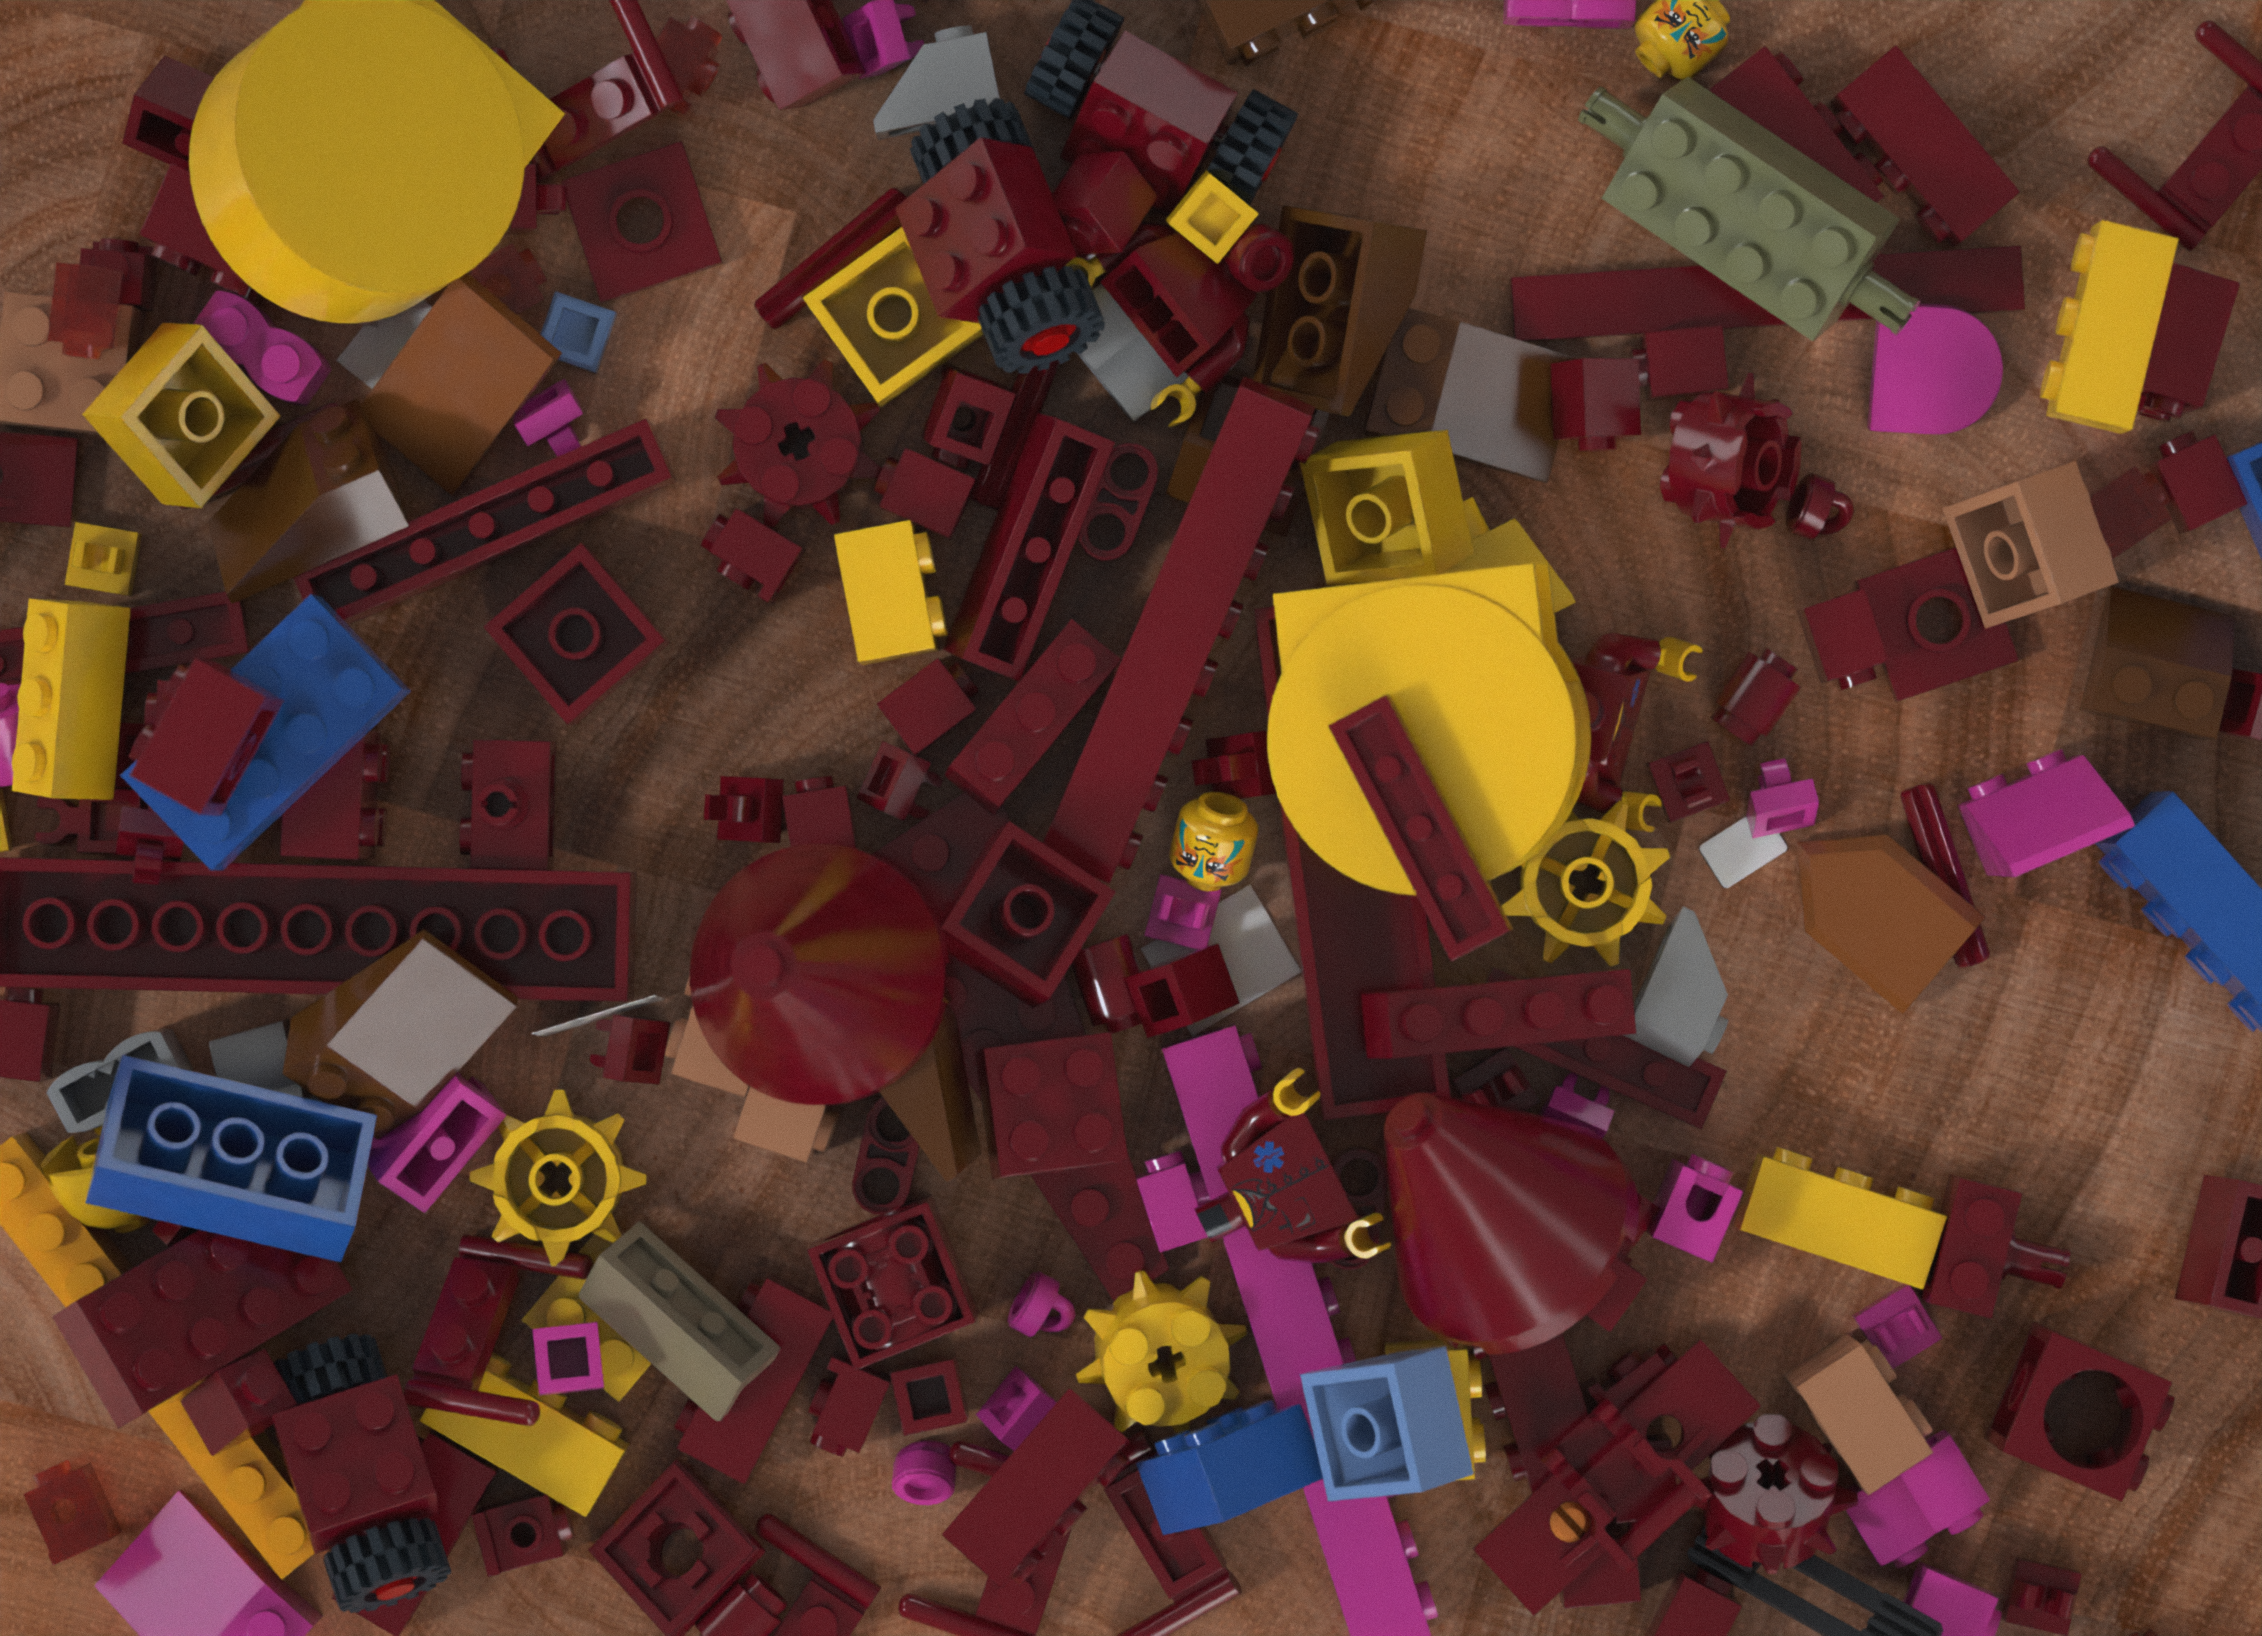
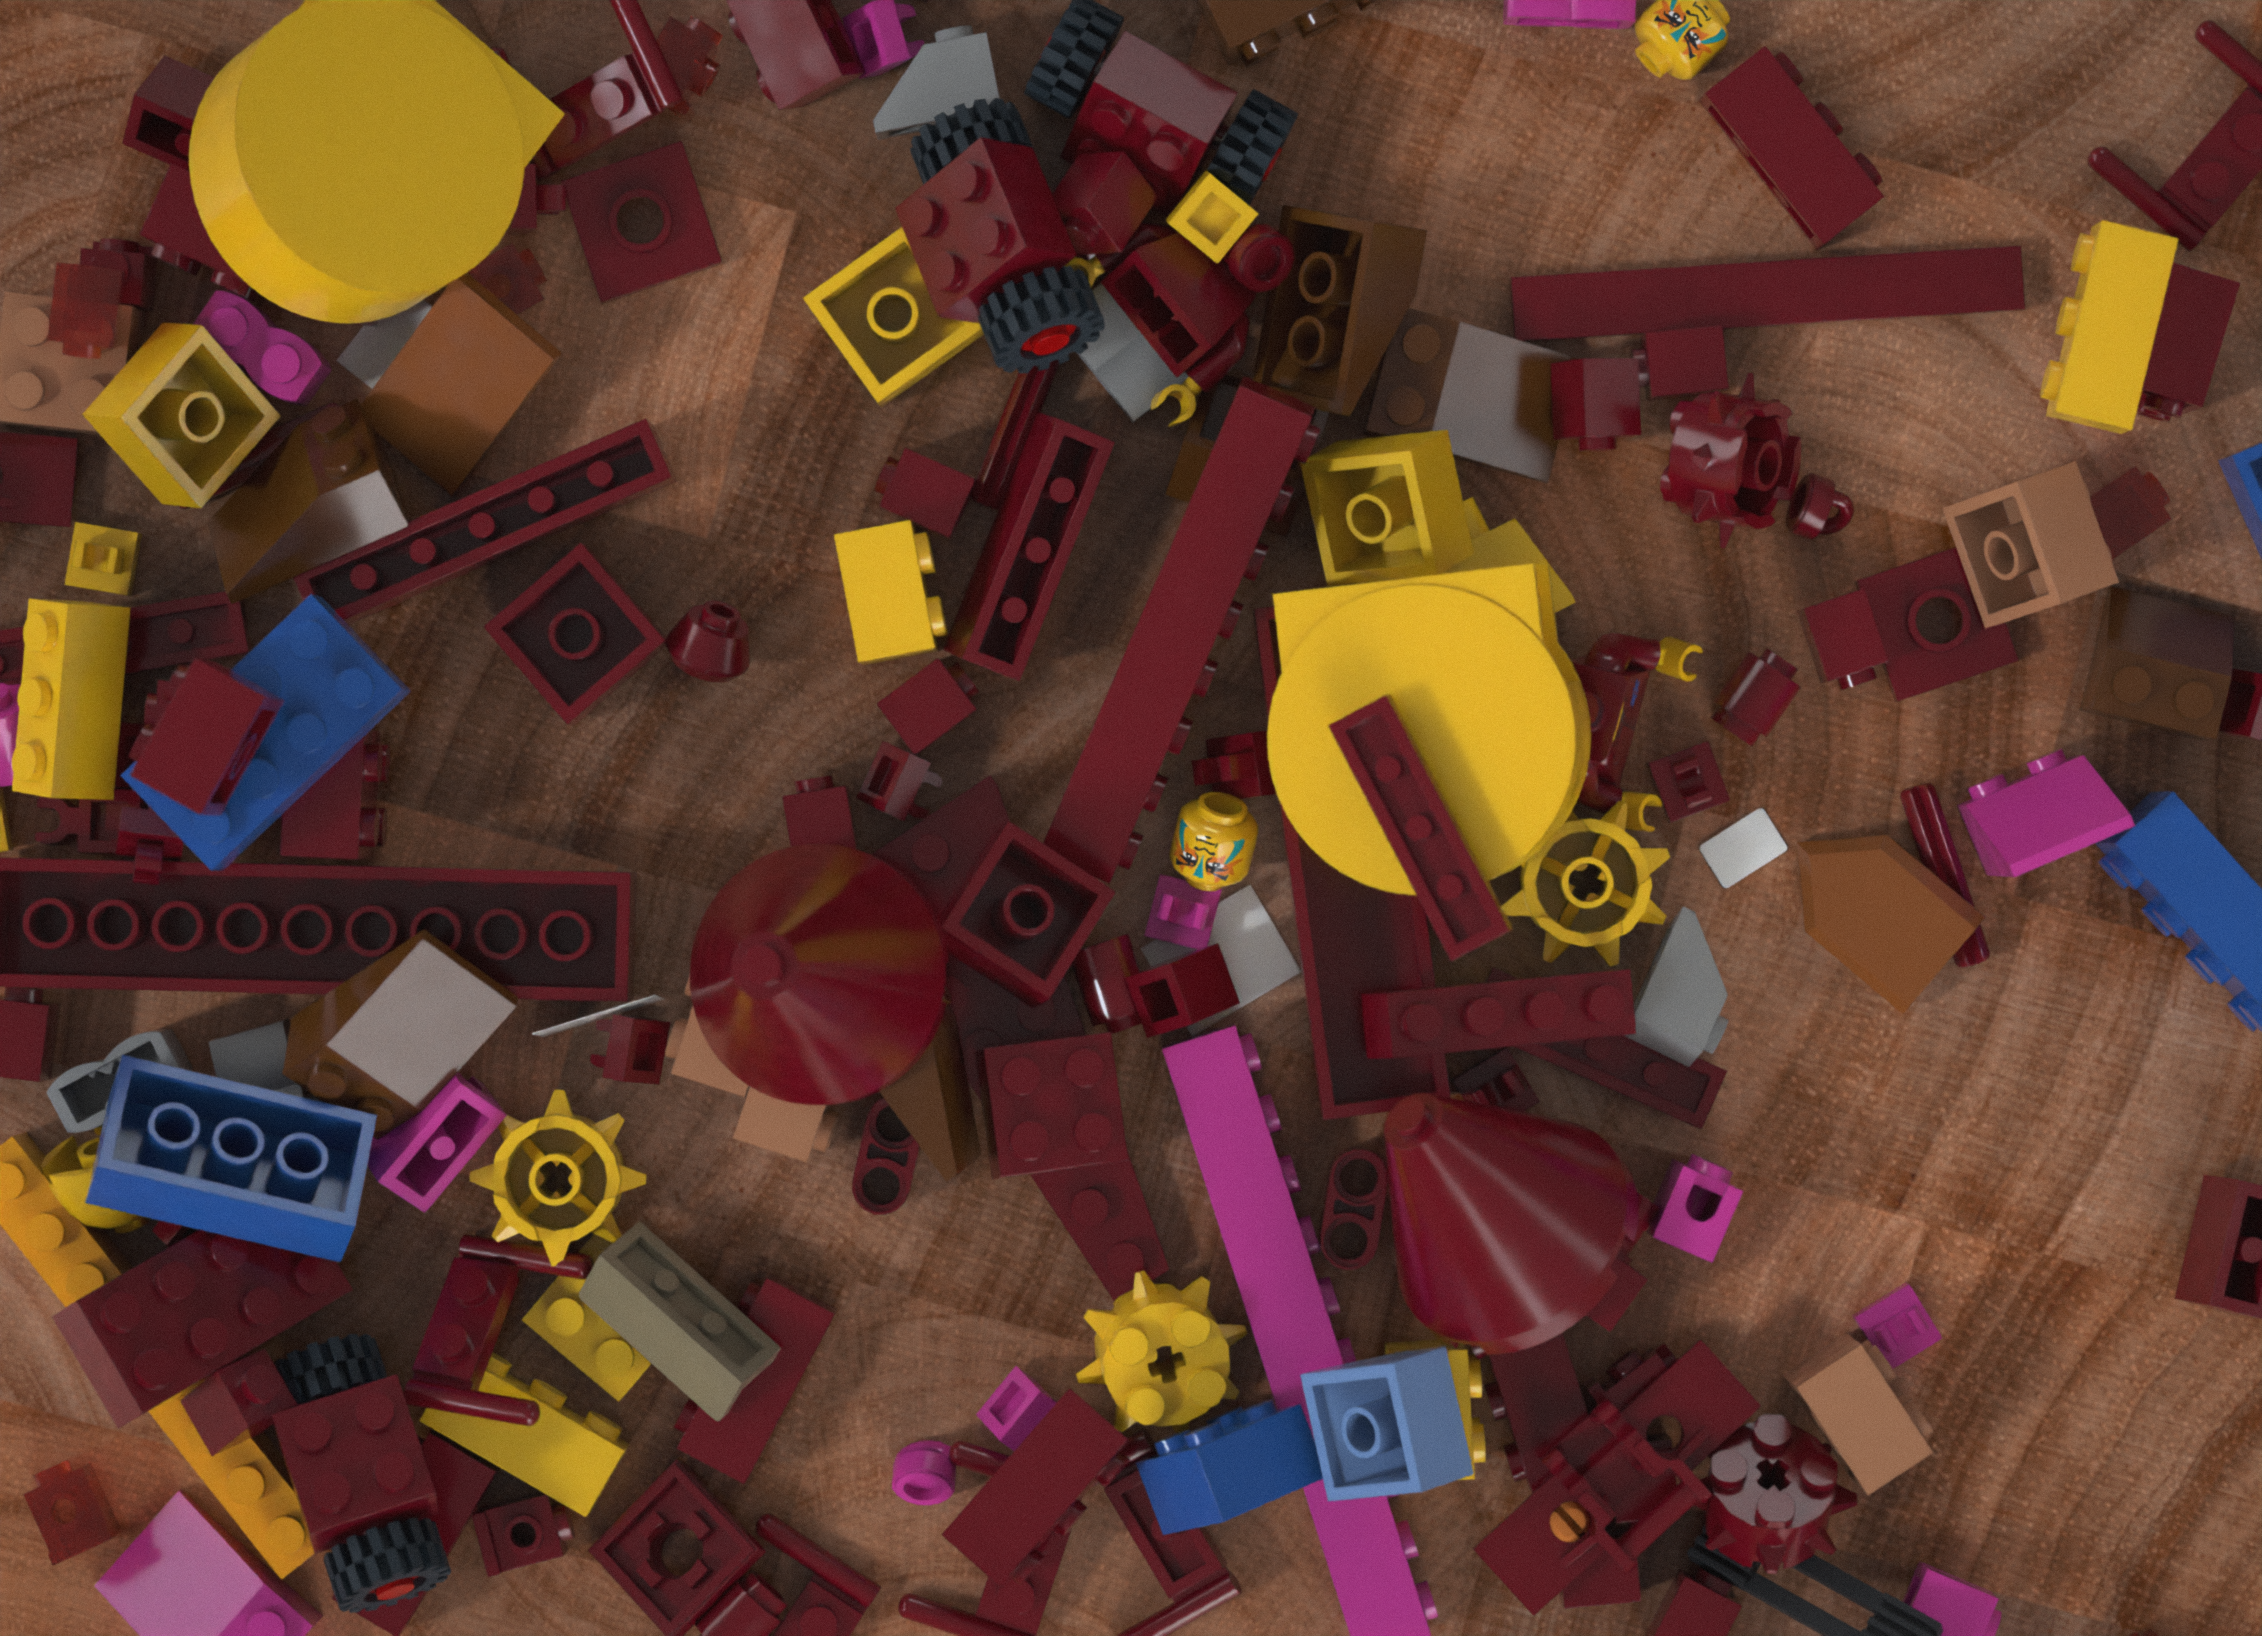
dark red brick [459,740,556,870] -> none
dark pink tile [513,378,583,457] -> none
dark pink brick [532,1322,604,1396] -> none
medium blue tile [540,291,617,374] -> none
dark red brick [701,508,805,605] -> none
dark red tile [704,776,784,843] -> none
dark red brick [714,359,882,528] -> none
dark red axle [754,187,907,329] -> none
dark red brick [807,1194,979,1370] -> none
dark red brick [807,1351,892,1457] -> none
dark red brick [890,1353,969,1436] -> none
dark red brick [921,363,1016,469] -> none
dark red brick [944,619,1121,816] -> none
dark pink tile [1008,1271,1076,1338] -> none
dark red beam [1078,443,1158,563] -> none
dark pink brick [1136,1150,1210,1253] -> none
dark red torso [1194,1068,1391,1263] -> none
dark pink tile [1538,1072,1615,1138] -> none
olive brick [1578,77,1920,341] -> none
yellow brick [1734,1147,1947,1289] -> none
dark pink tile [1746,758,1819,839] -> none
dark red brick [1830,45,2020,248] -> none
dark pink brick [1845,1429,1990,1568] -> none
dark pink tile [1867,303,2003,434] -> none
dark red brick [1919,1174,2071,1319] -> none
dark red brick [1984,1321,2175,1502] -> none
dark red tile [2002,1557,2082,1636] -> none
dark red brick [2146,430,2248,534] -> none
none -> dark red cone [666,600,750,683]

